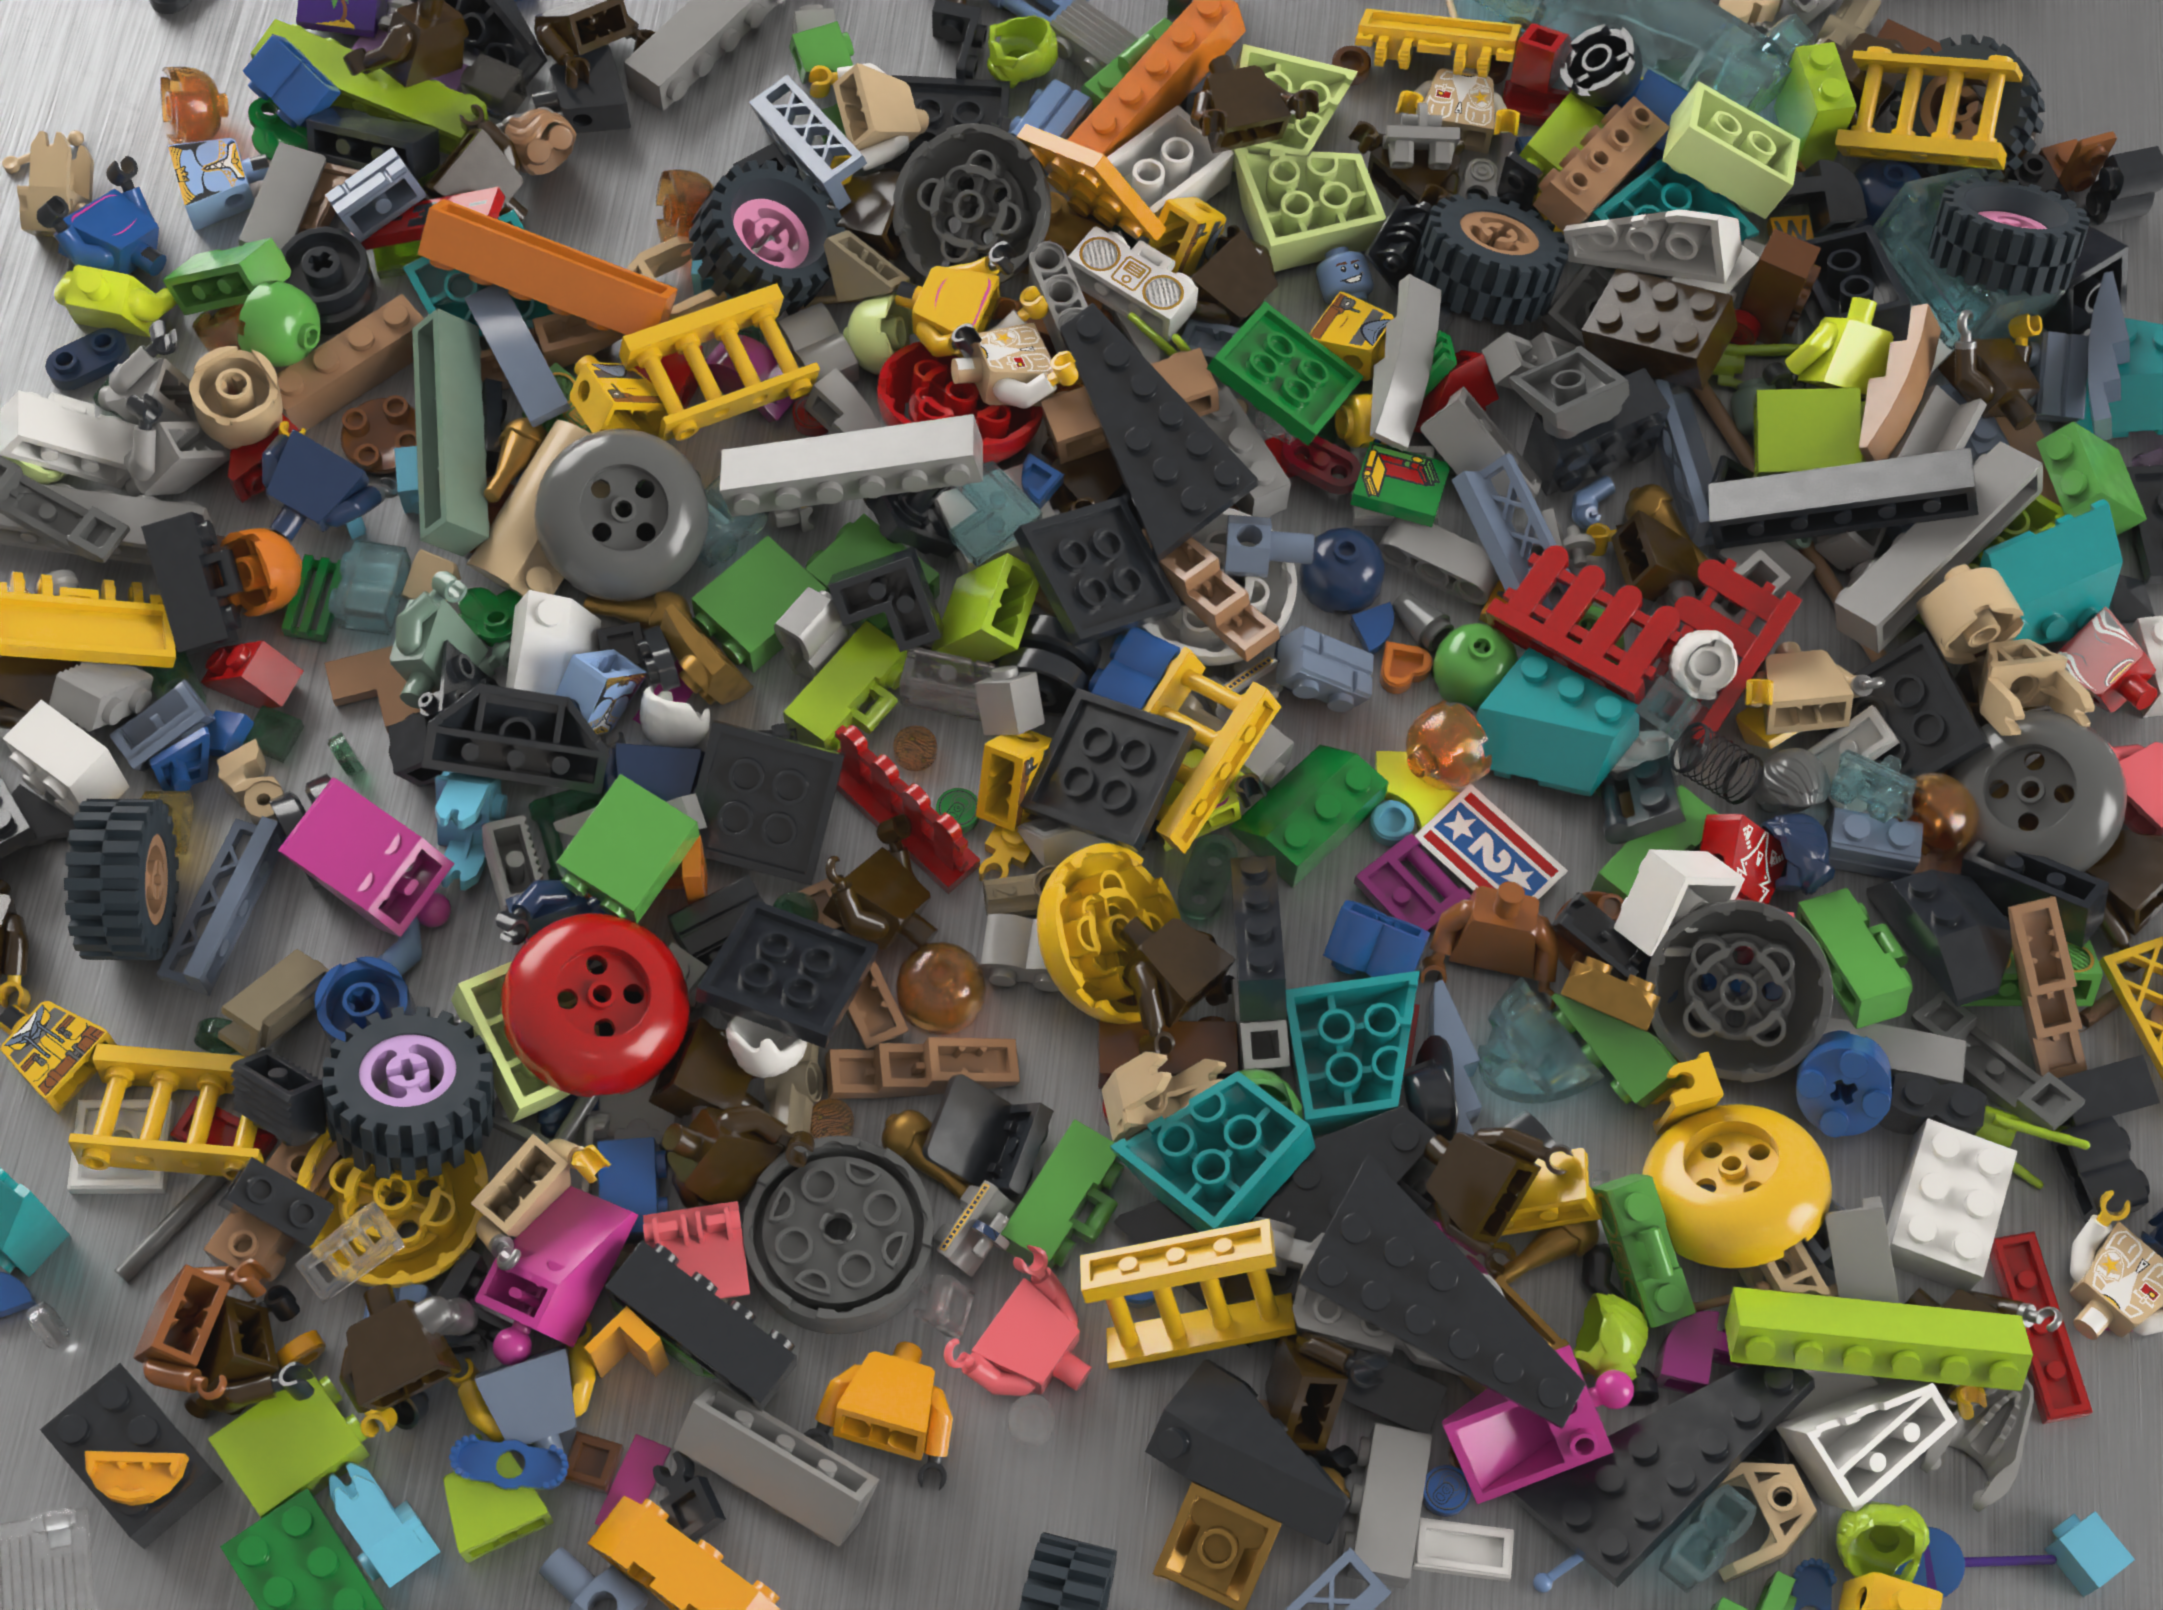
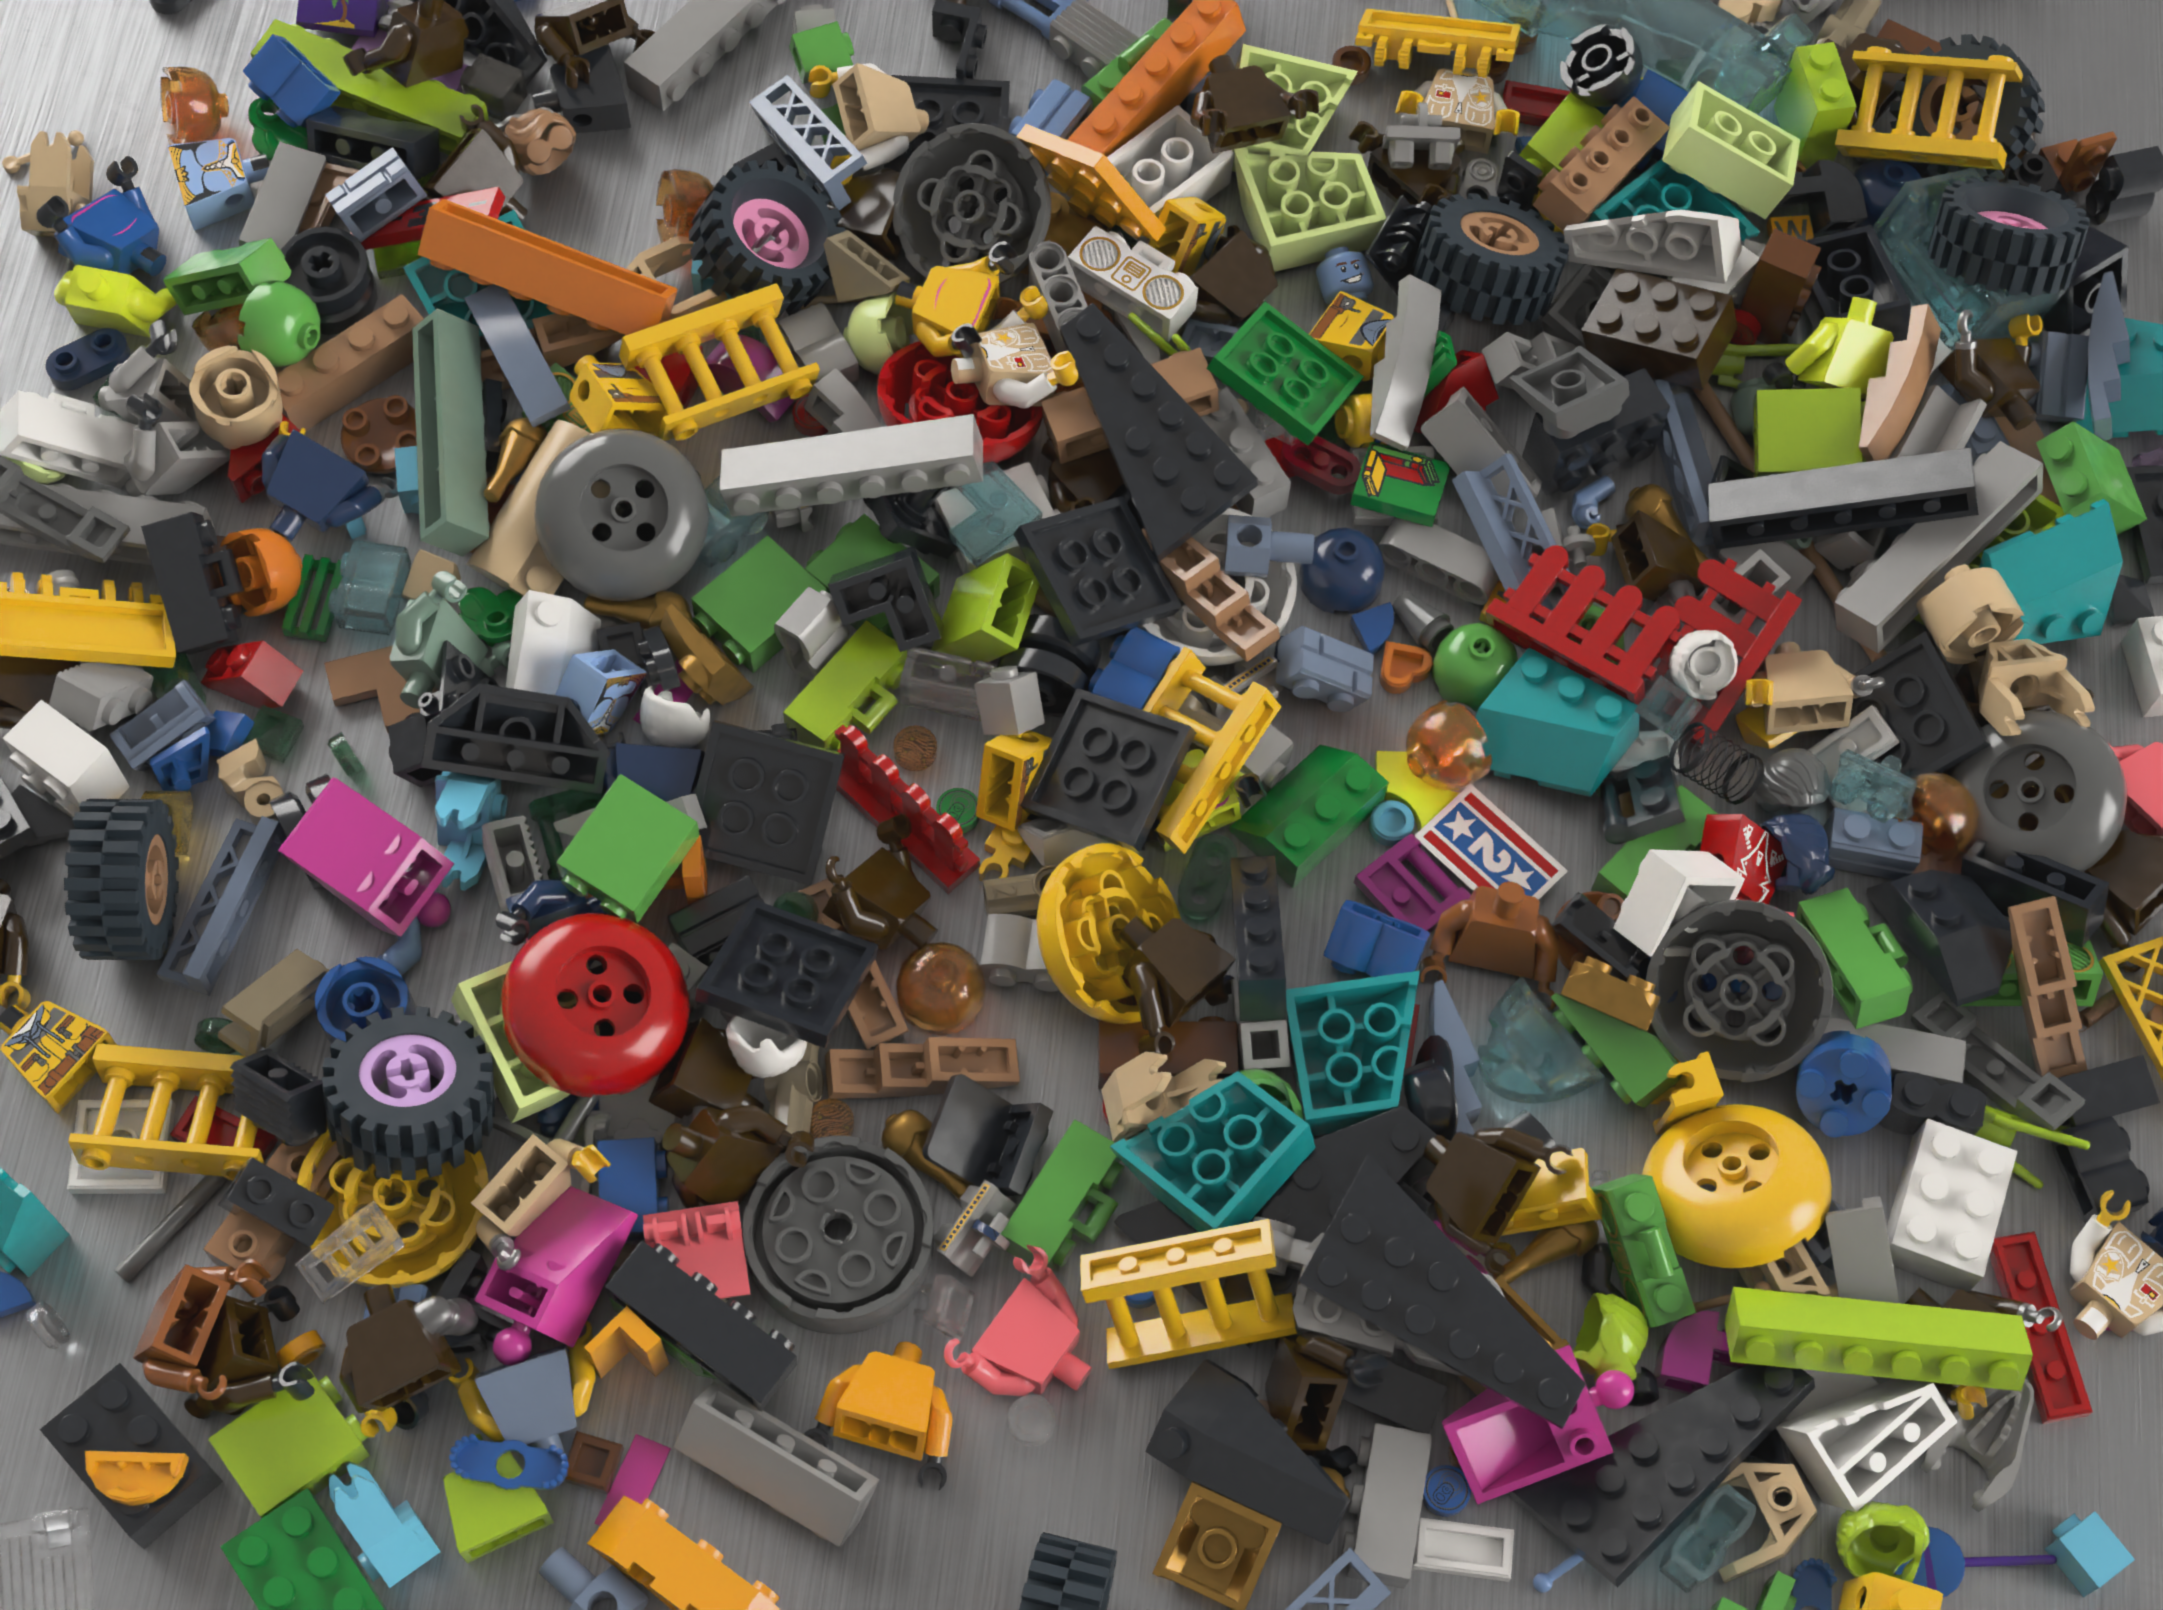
black plate [653,1451,726,1542] -> none
lime hair [987,15,1059,89] -> none
blue tile [1021,453,1064,512] -> none
red slope [1510,23,1573,94] -> none
torso [2056,606,2157,713] -> none

